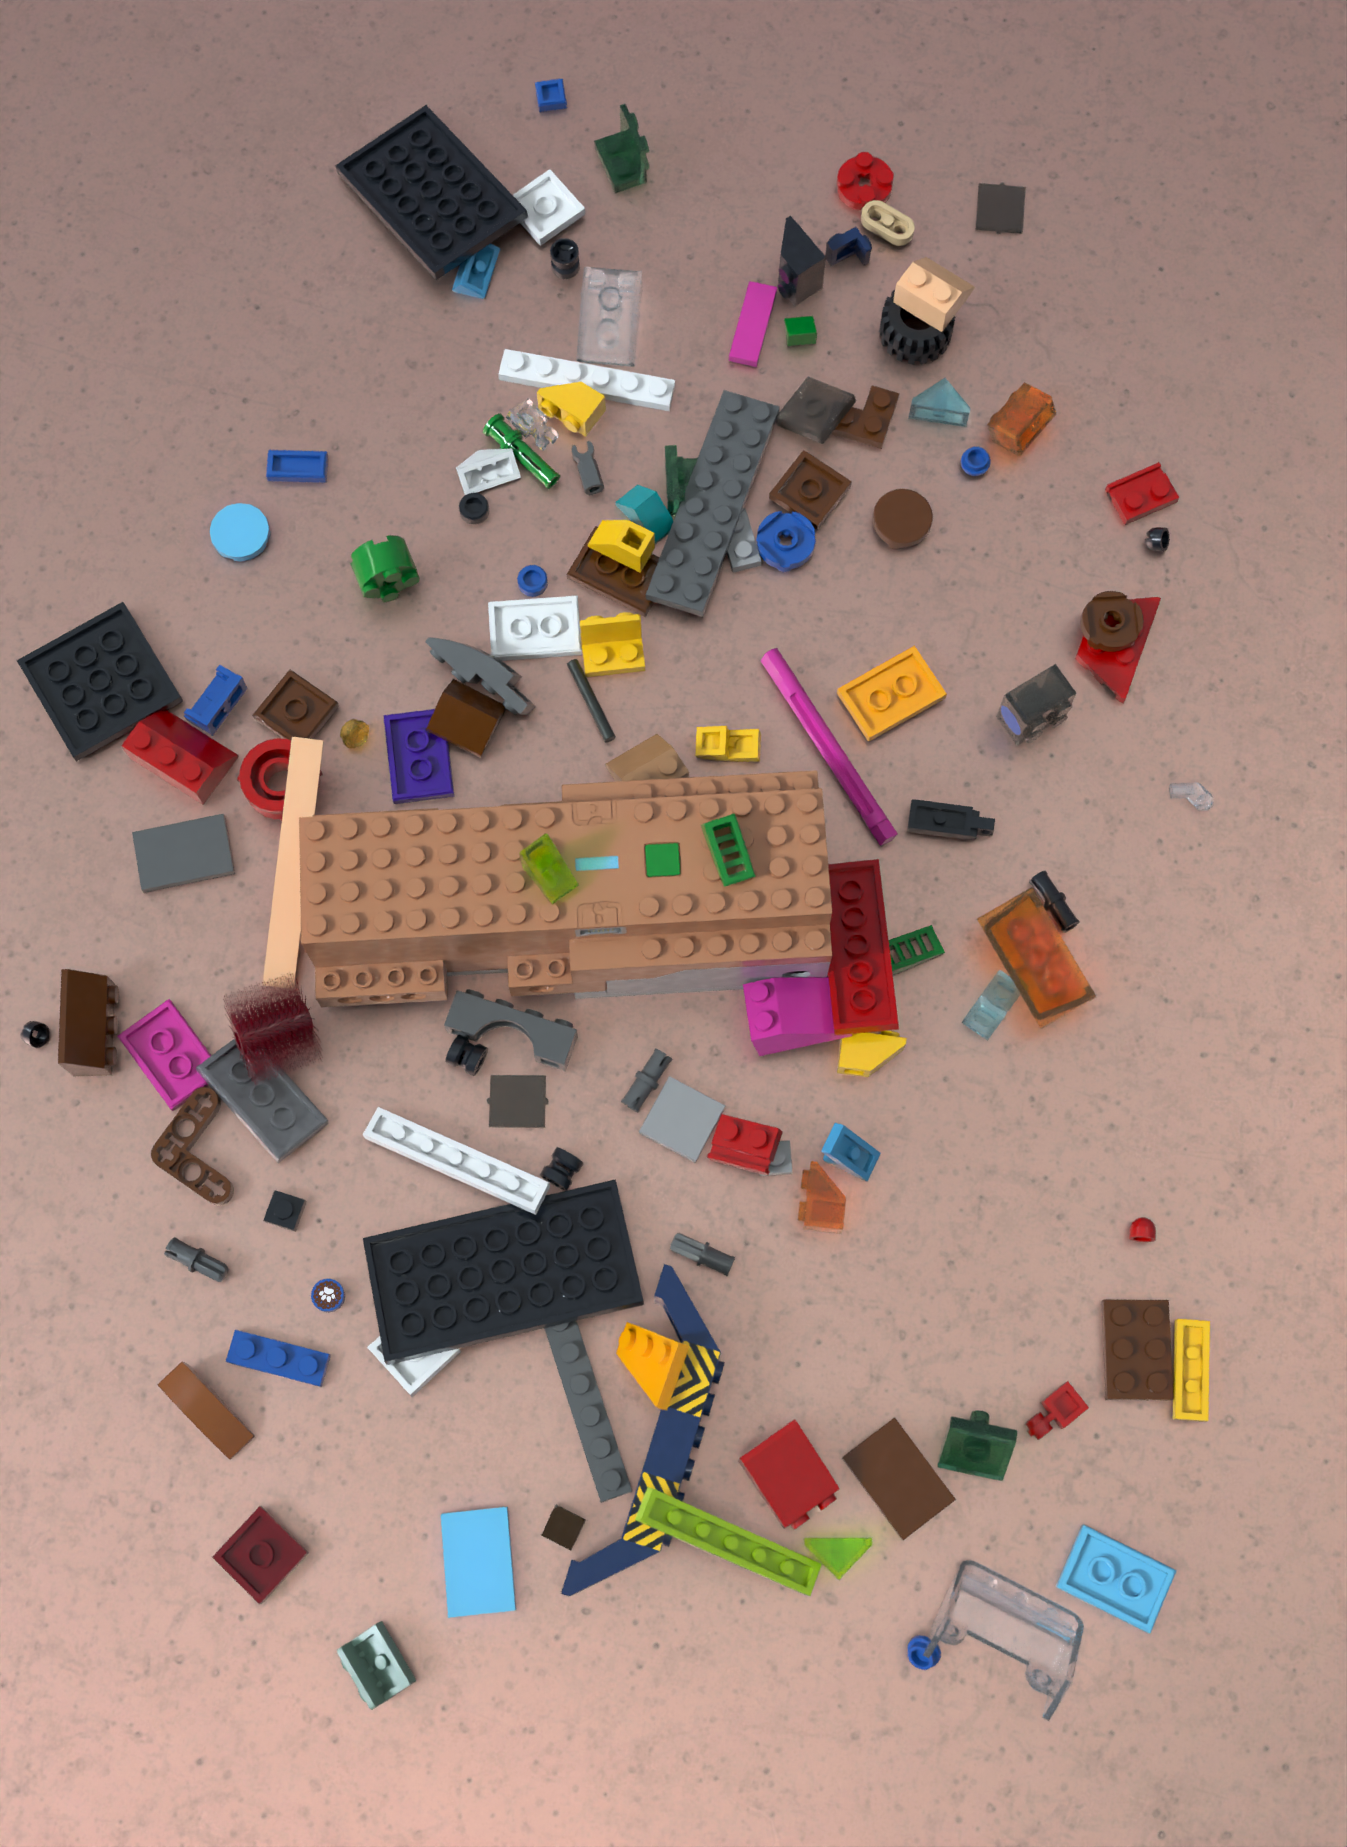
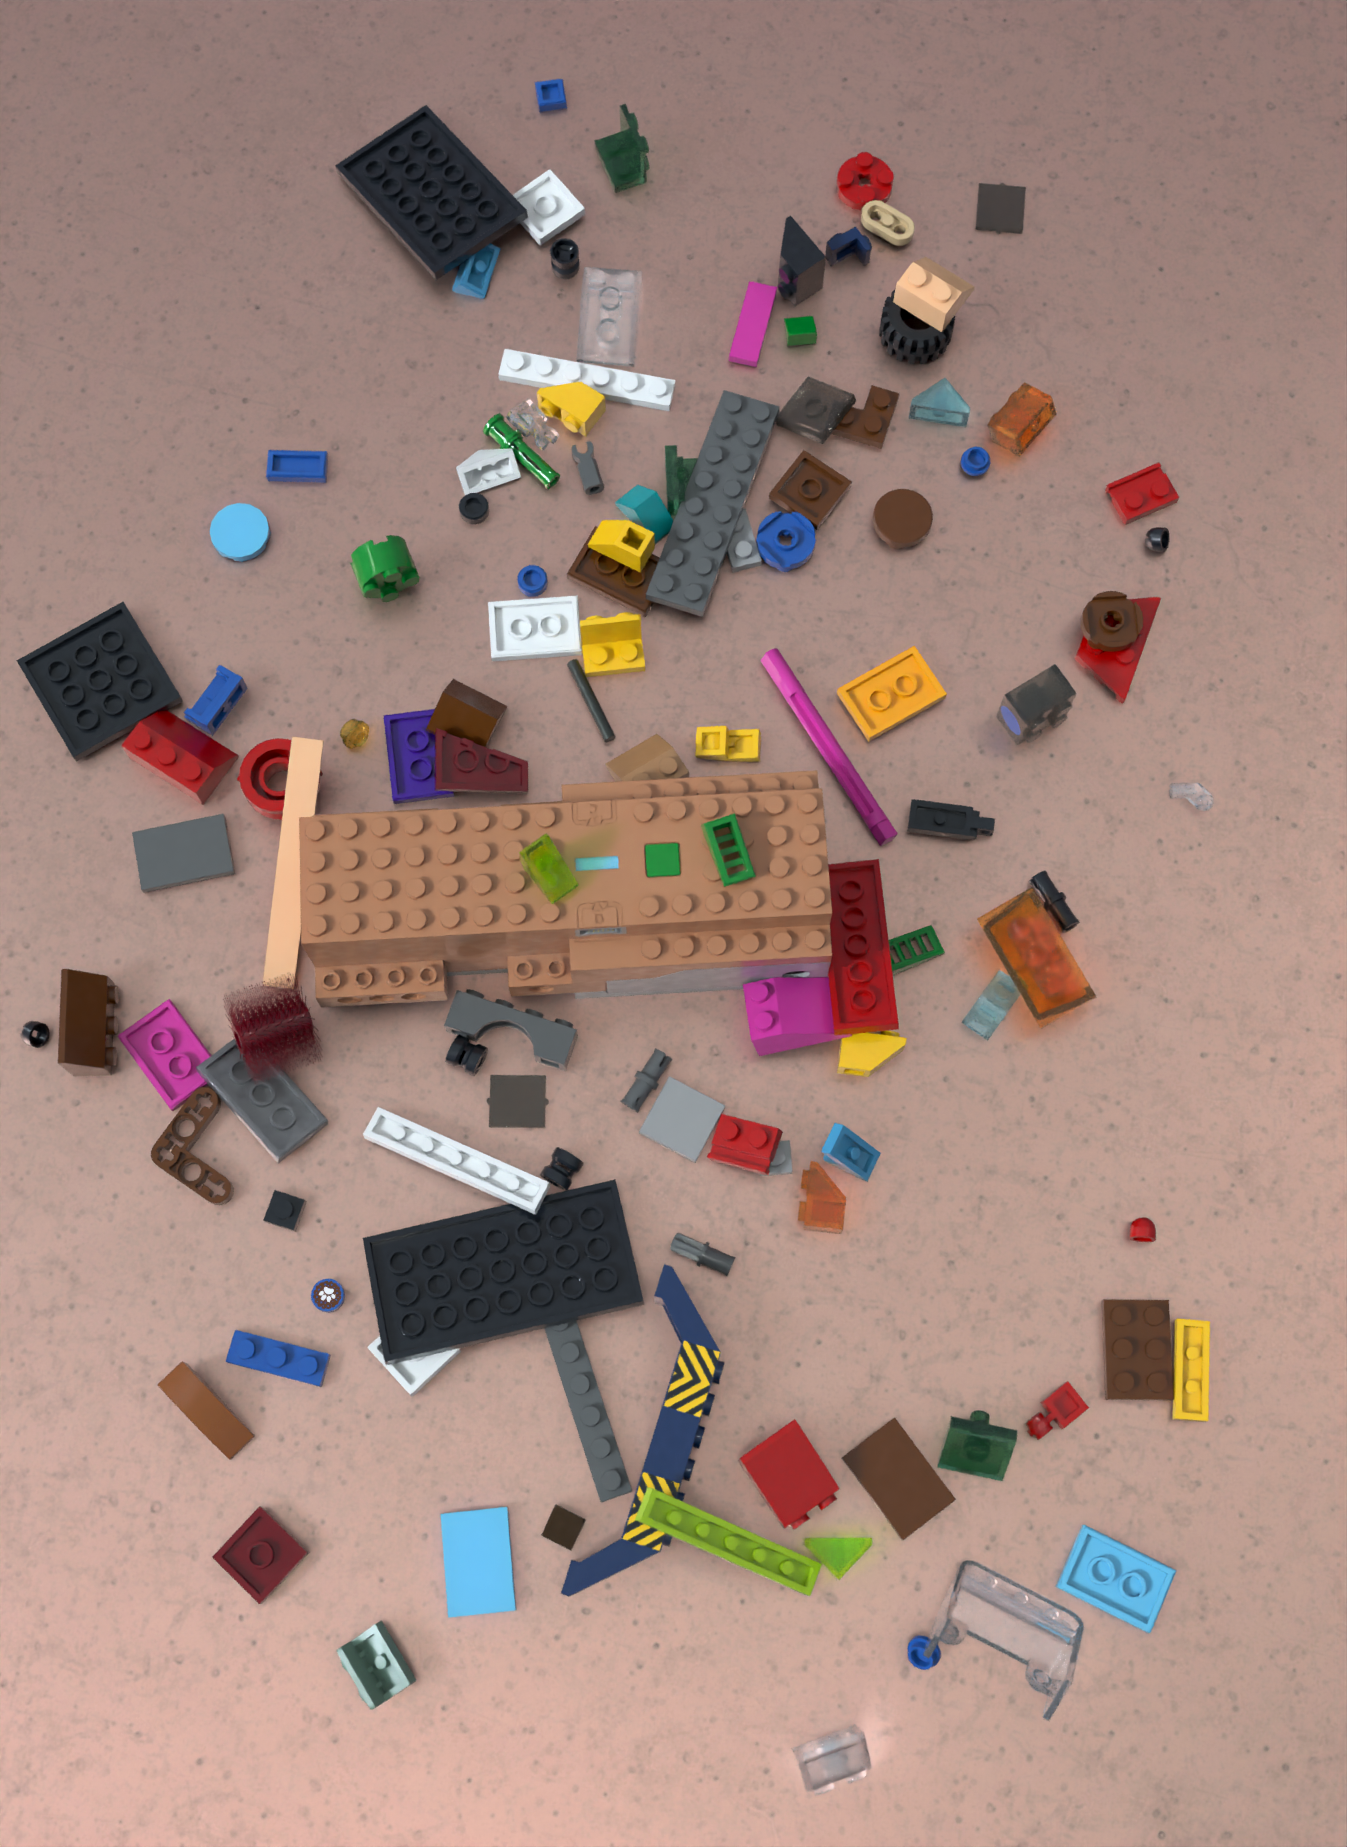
dark grey axle [164,1237,228,1282] -> none
reddish brown plate [252,669,339,740] -> none
dark grey slope [425,637,536,715] -> none
light orange wing [616,1322,689,1411] -> none
none -> dark red wing [435,728,528,794]
none -> clear slope [791,1725,872,1796]

